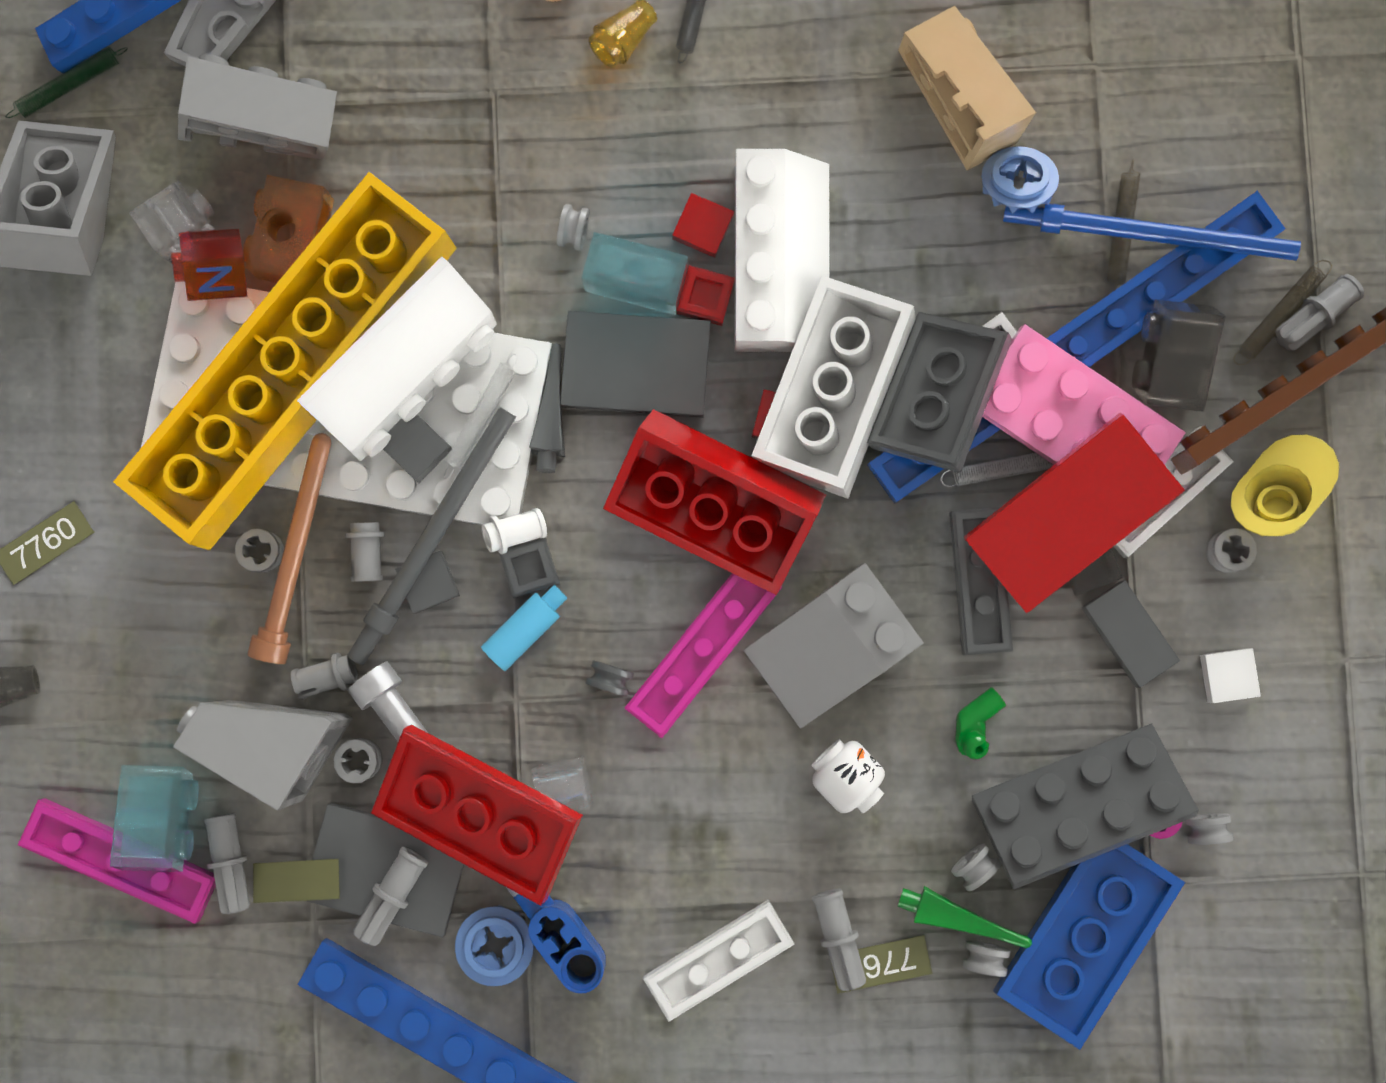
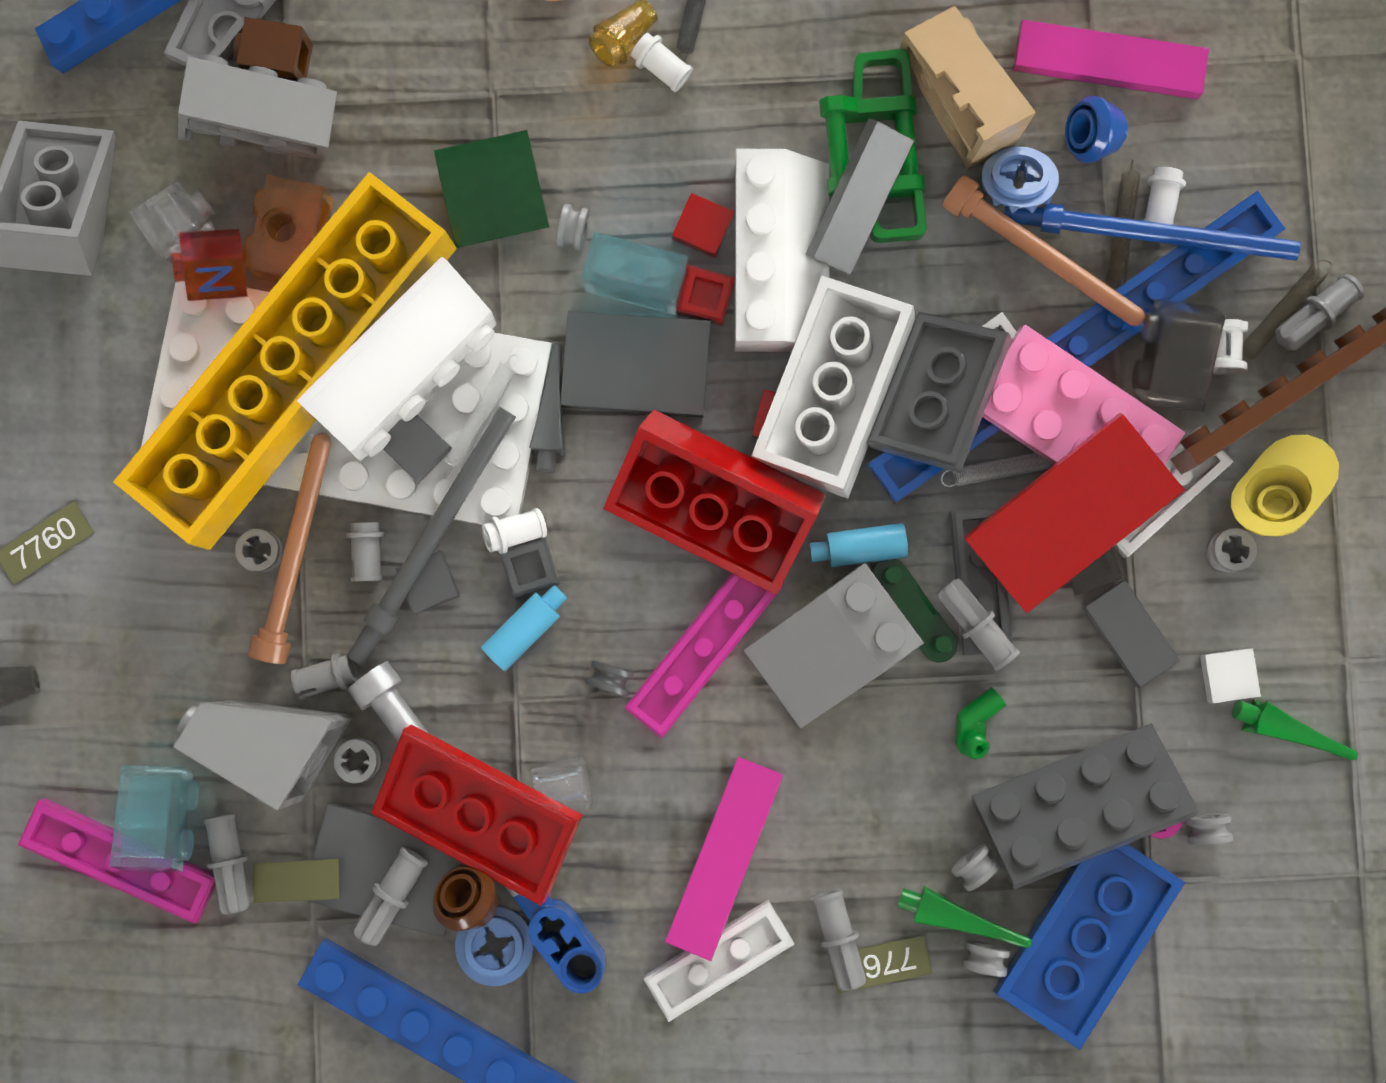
dark green piece [5,47,128,118] -> none
white head [811,739,885,814] -> none
none -> reddish brown brick [233,17,313,82]
none -> reddish brown cone [433,864,498,931]
none -> dark green slope [434,130,549,248]
none -> white pin [631,33,693,92]
none -> dark pink tile [665,757,784,961]
none -> tile [806,118,914,275]
none -> medium azure cylinder [809,523,908,568]
none -> green bar [819,49,927,243]
none -> dark green piece [872,559,958,663]
none -> light grey axle [938,579,1020,671]
none -> nougat piece [942,175,1145,326]
none -> dark pink tile [1013,20,1209,99]
none -> blue cone [1065,96,1128,163]
none -> white pin [1143,167,1186,225]
none -> white bush [1202,319,1248,375]
none -> green piece [1232,699,1358,760]

